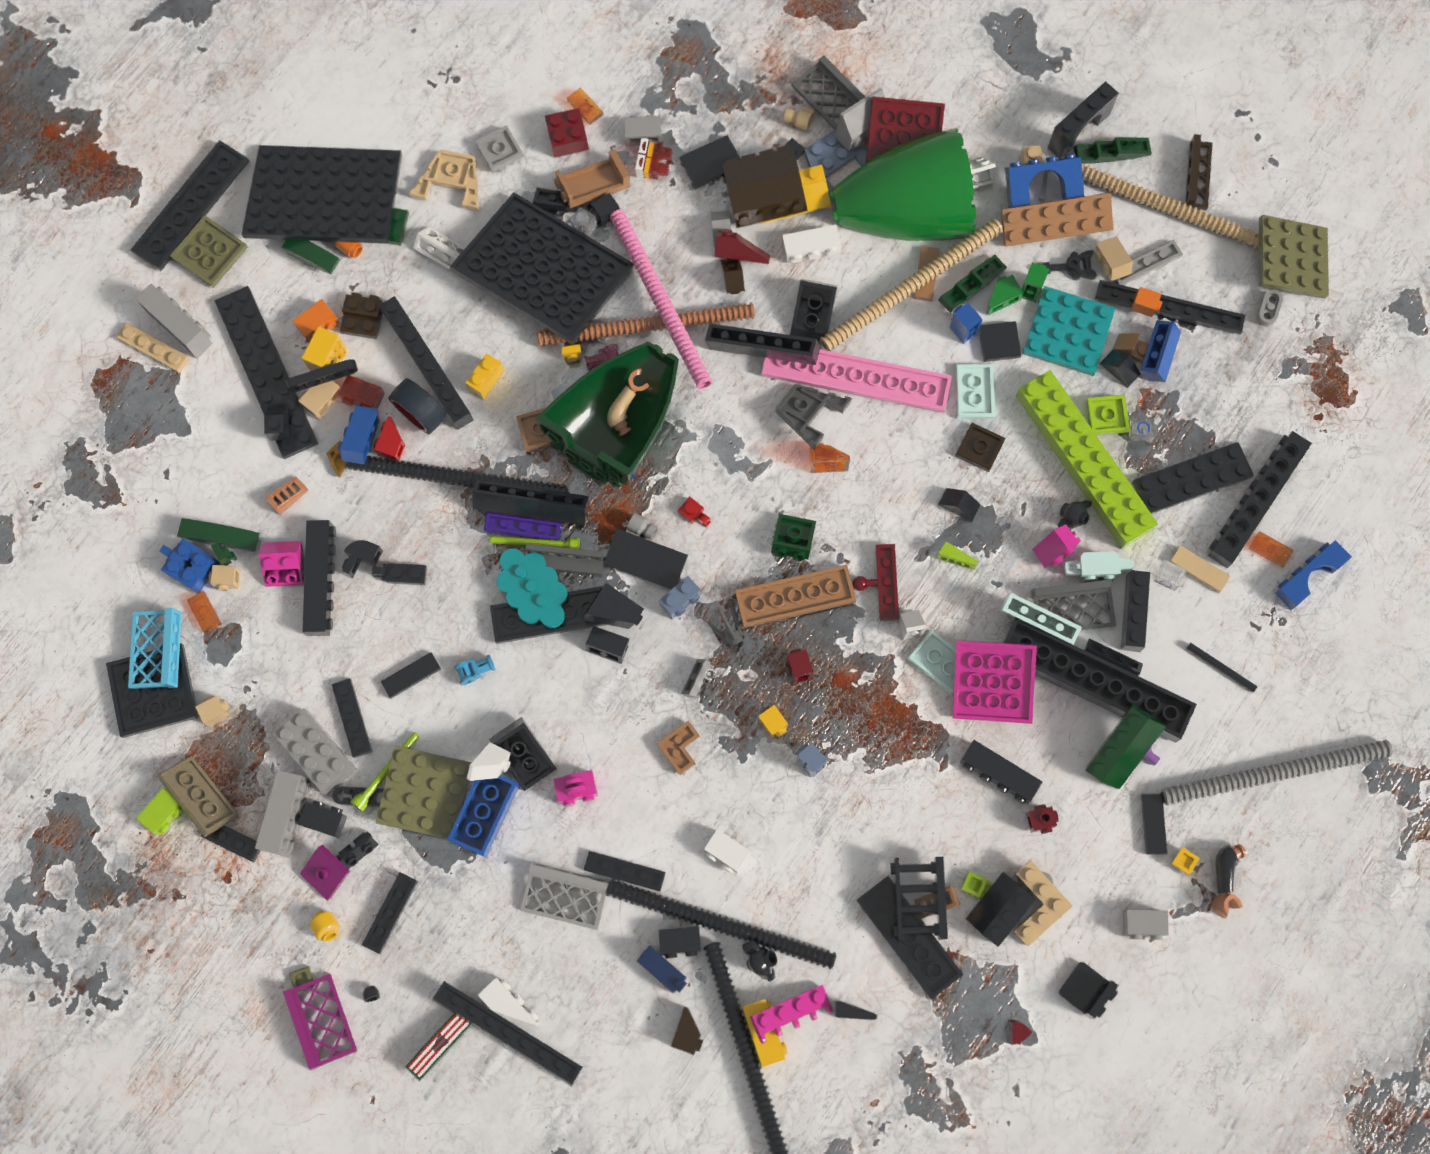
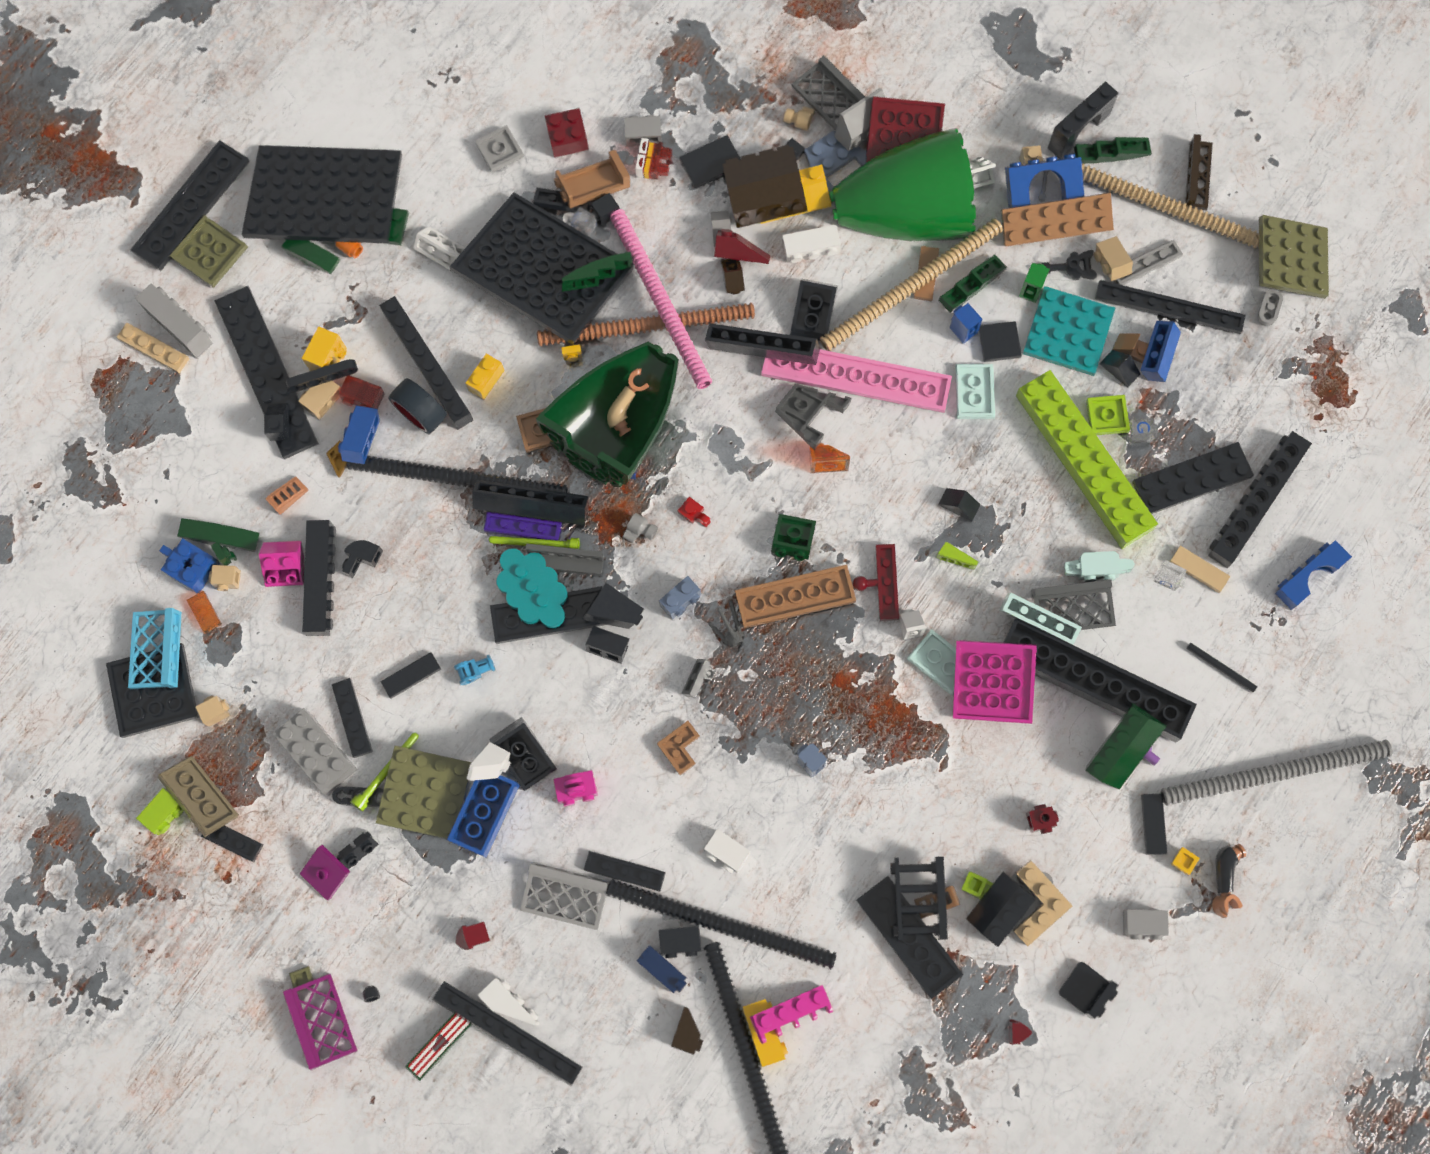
light grey brick [255,770,311,857] -> none
orange brick [293,299,339,343] -> none
black brick [298,800,347,838] -> none
yellow head [309,911,340,942] -> none
dark brown plate [340,292,383,339] -> none
black plate [362,872,419,954] -> none
black hinge [372,563,427,585] -> none
red slope [374,416,405,461] -> none
tan wing [410,149,479,211] -> none
clear orange plate [567,87,604,125] -> none
clear pink connector [584,344,619,371] -> none
black tile [604,528,688,590] -> none
black piece [742,941,777,982] -> none
yellow brick [758,705,788,738] -> none
dark red brick [786,648,813,684] -> none
black slope [835,1001,877,1020] -> none
dark brown tile [955,423,1006,472] -> none
black brick [960,740,1043,804] -> none
green slope [986,275,1023,315] -> none
dark pink brick [1032,525,1081,568] -> none
black piece [1058,500,1092,531] -> none
black plate [1084,638,1143,676] -> none
black brick [1121,570,1150,652] -> none
orange brick [1131,287,1162,317] -> none
clear orange plate [1248,531,1294,568] -> none
none -> dark red tile [455,922,490,950]
none -> dark green slope [561,252,632,292]

